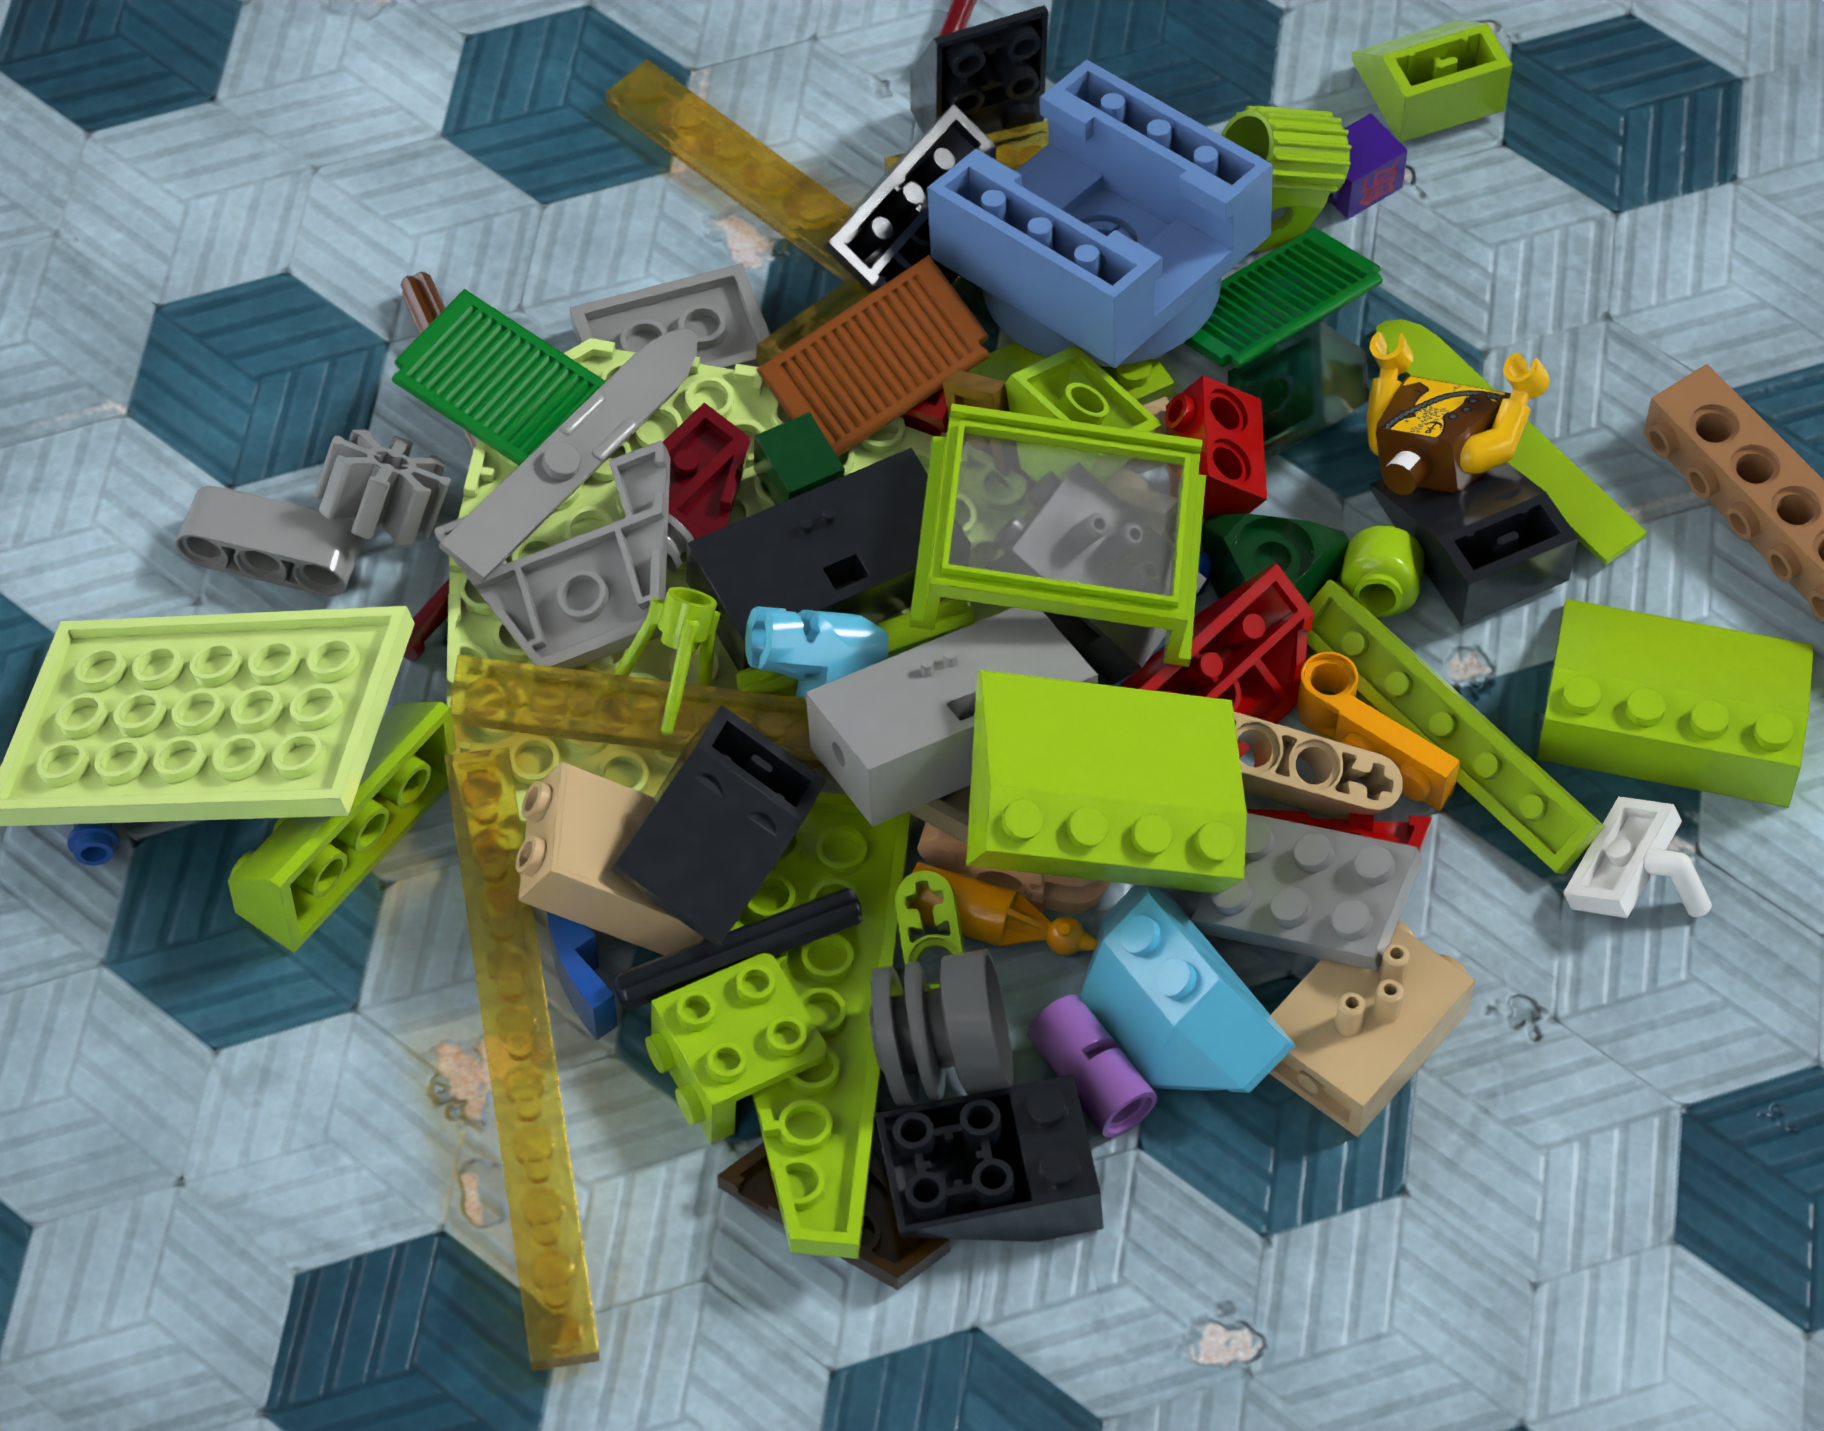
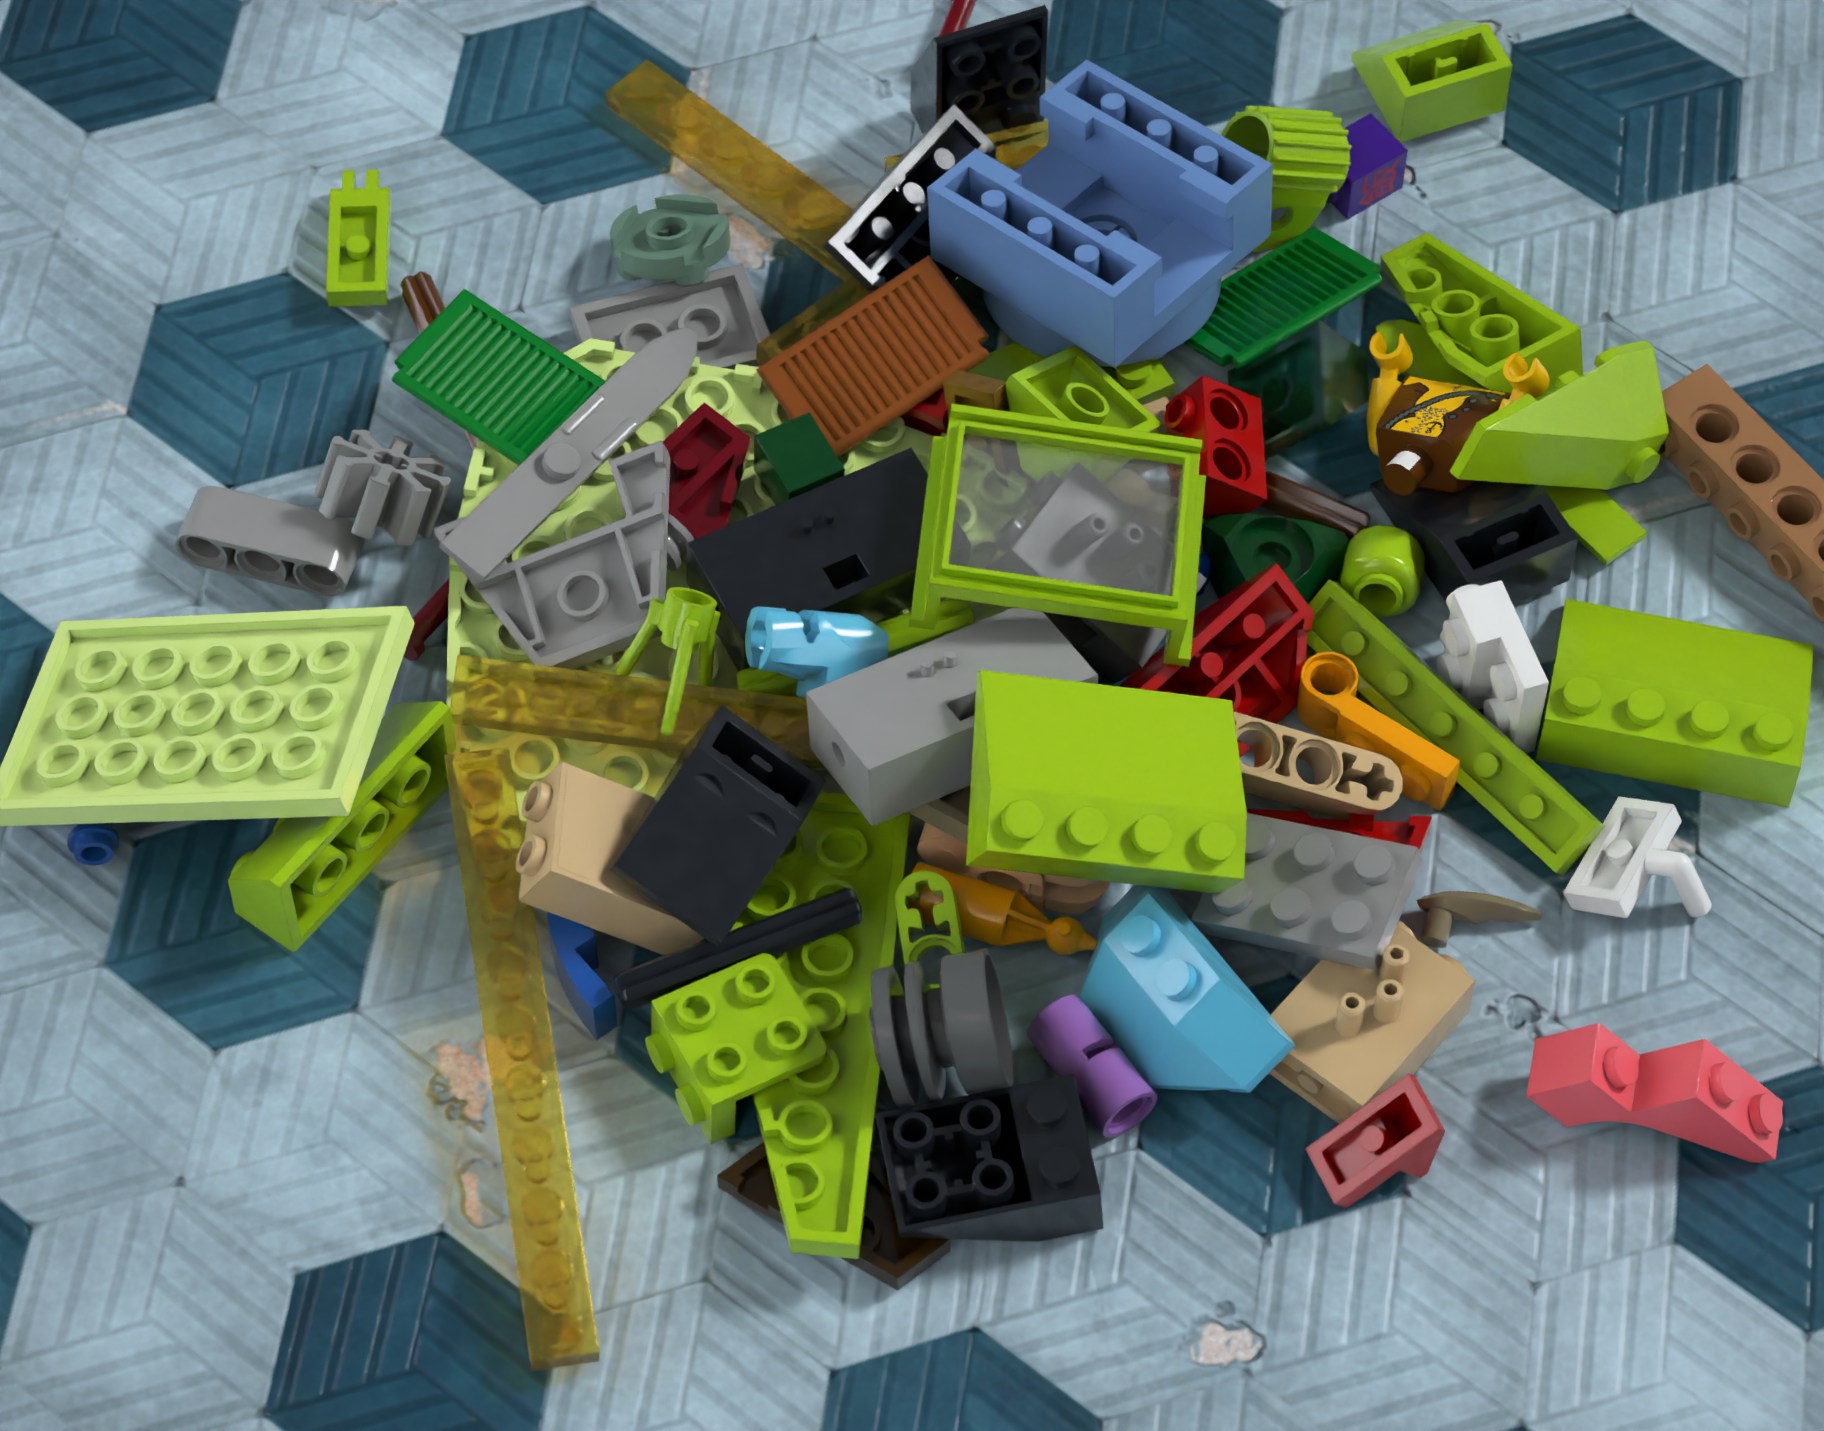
none -> lime hinge [326,169,391,307]
none -> sand green plate [610,194,731,286]
none -> reddish brown axle [1259,471,1370,541]
none -> slope [1305,1073,1445,1208]
none -> lime wedge [1380,232,1583,401]
none -> dark tan bar [1417,891,1542,948]
none -> white plate [1437,580,1549,754]
none -> lime wedge [1449,340,1669,490]
none -> coral arch [1526,1023,1783,1163]

